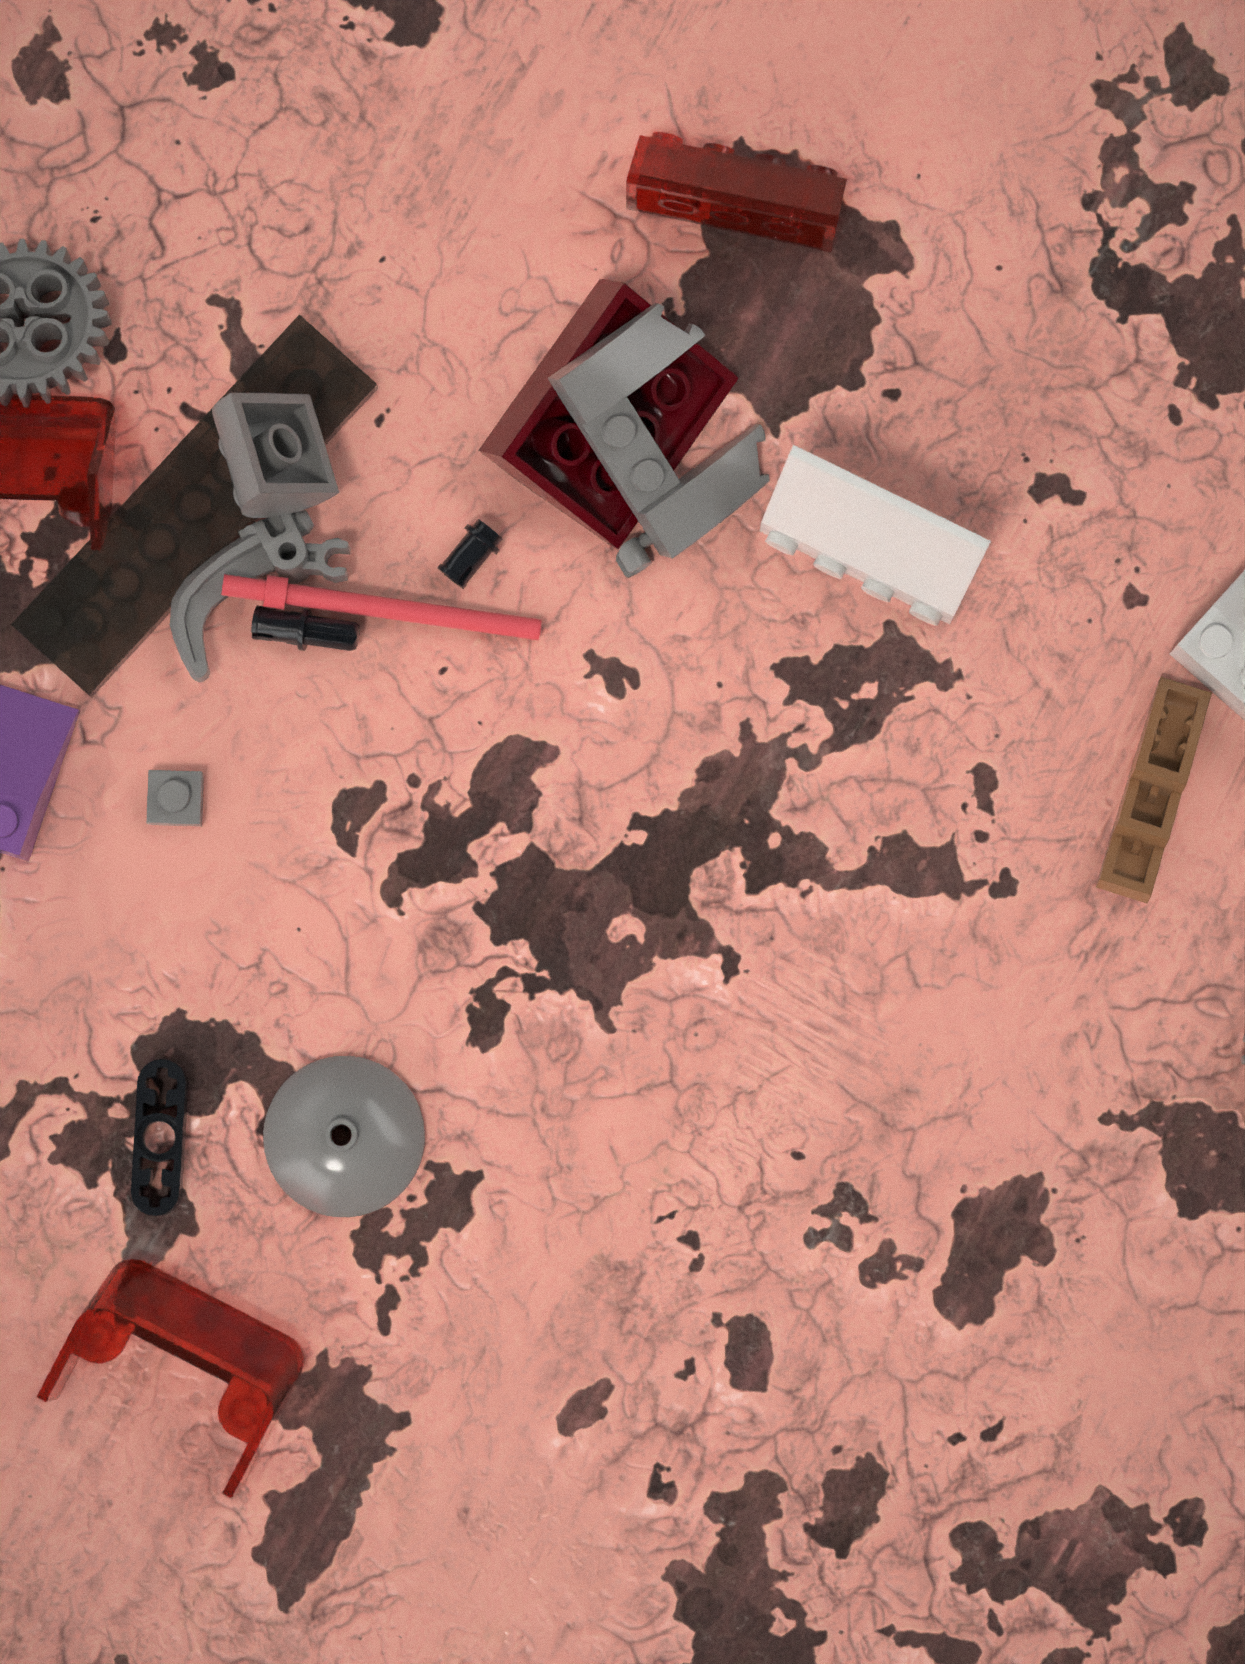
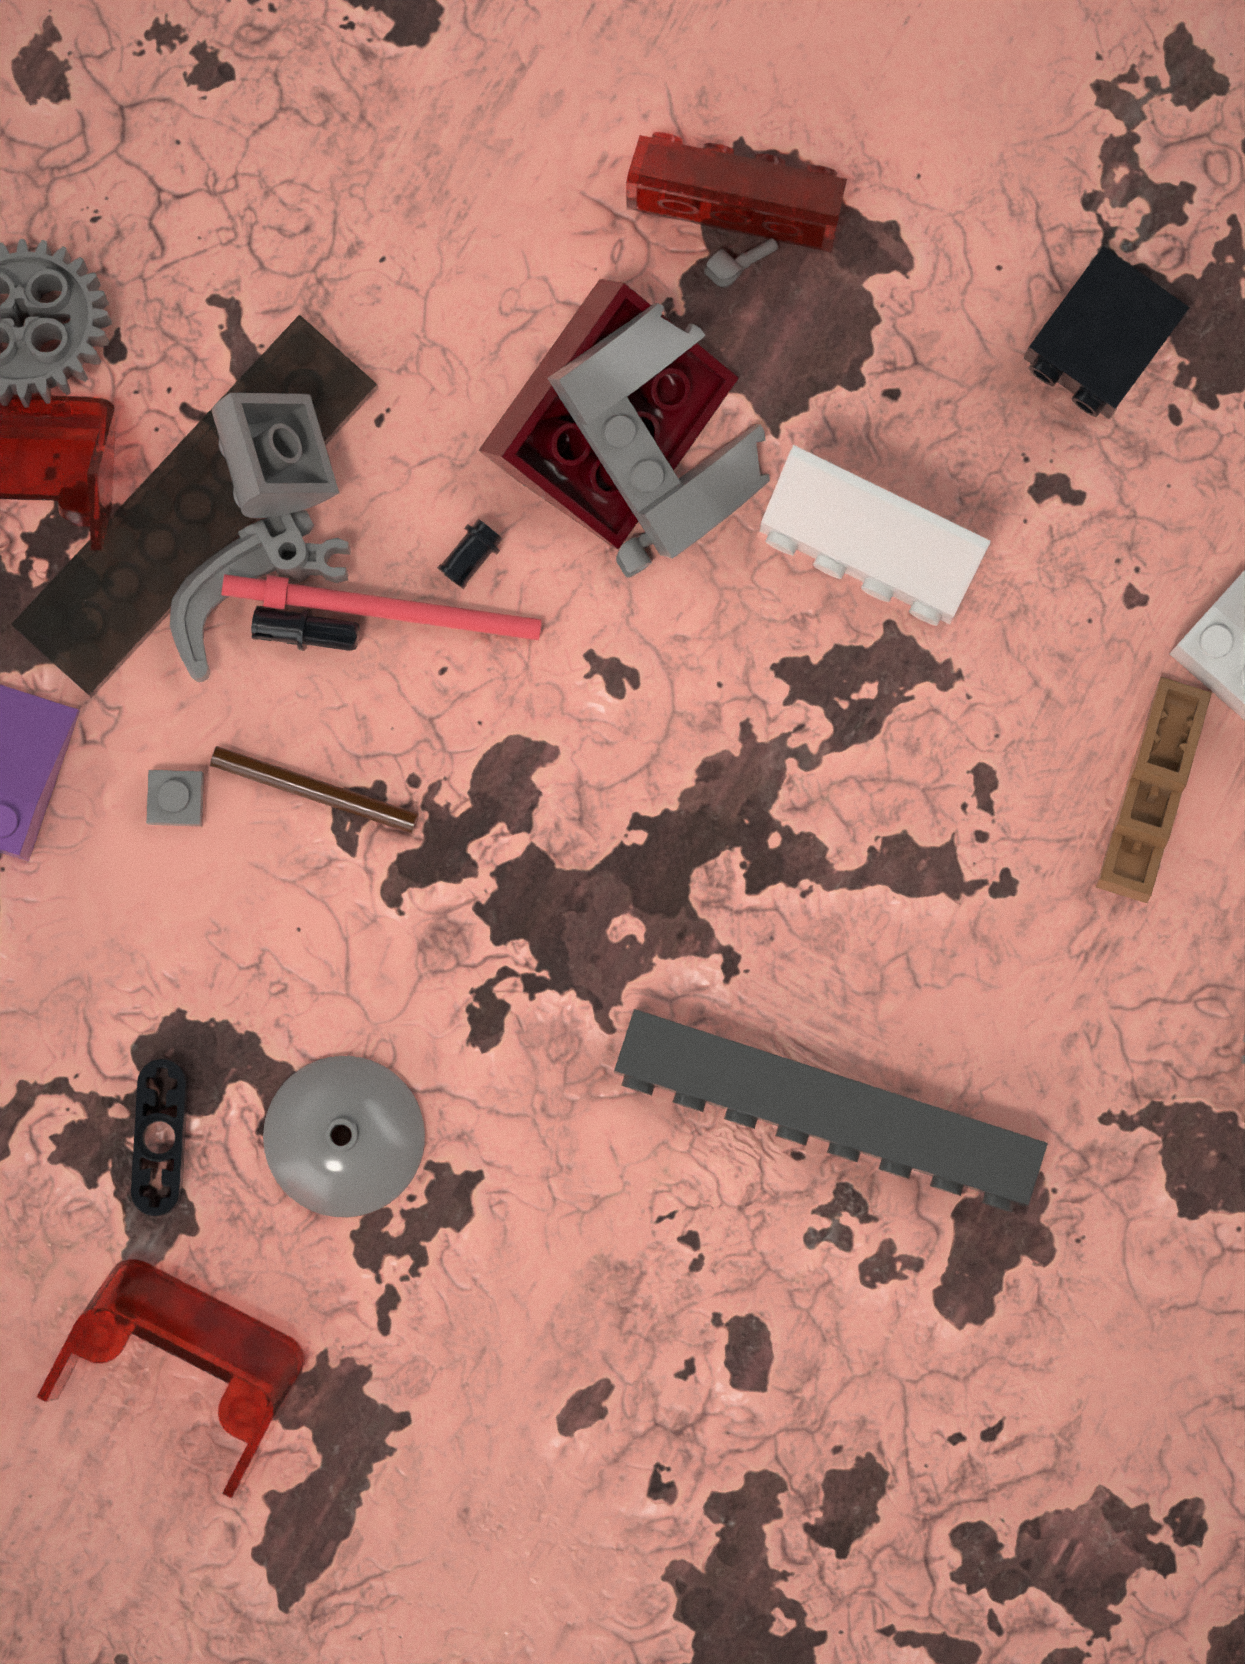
none -> reddish brown bar [210,746,419,834]
none -> dark grey brick [614,1009,1048,1213]
none -> light grey hand [704,238,778,288]
none -> black panel [1024,246,1190,420]

